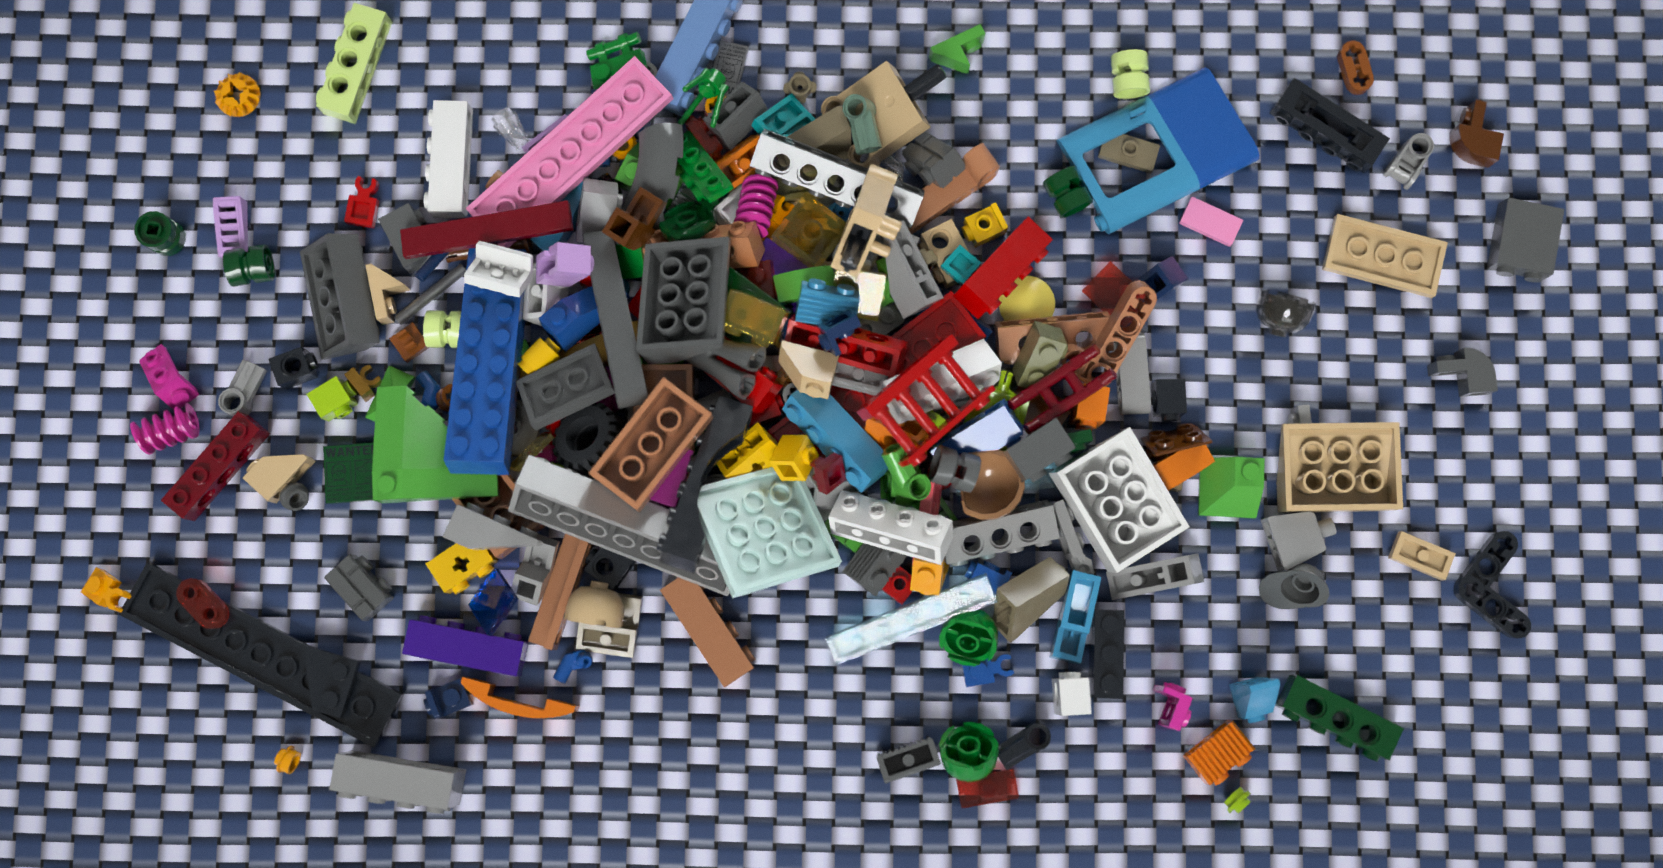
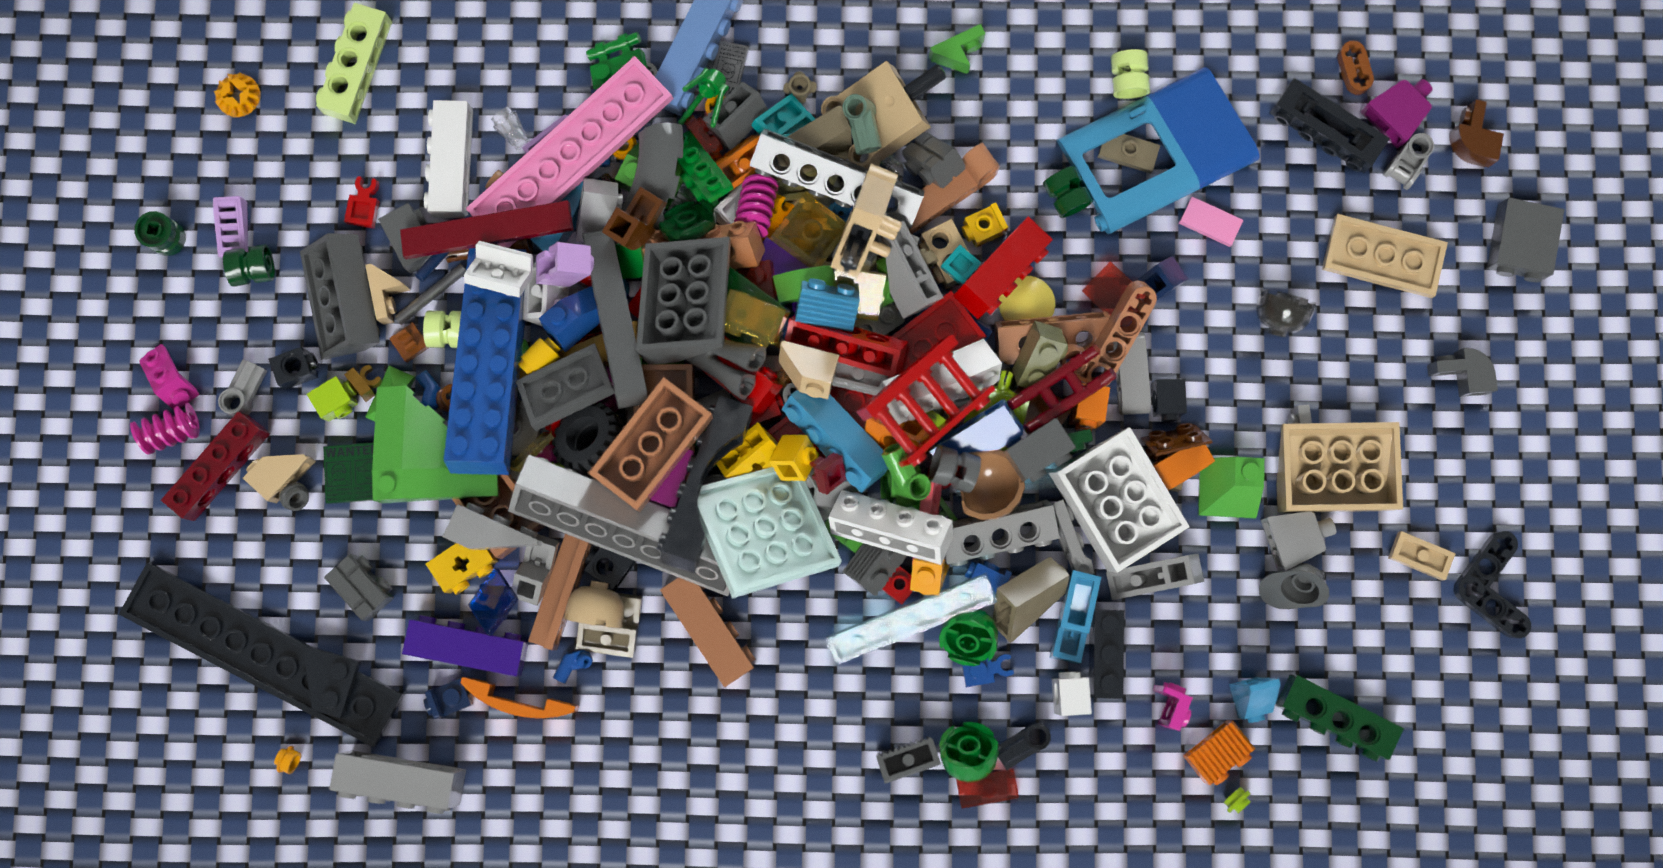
light orange plate [81,567,131,612] -> none
clear red plate [176,578,229,629] -> none
dark blue bracket [818,310,861,357] -> none
none -> magenta torso [1360,79,1433,149]

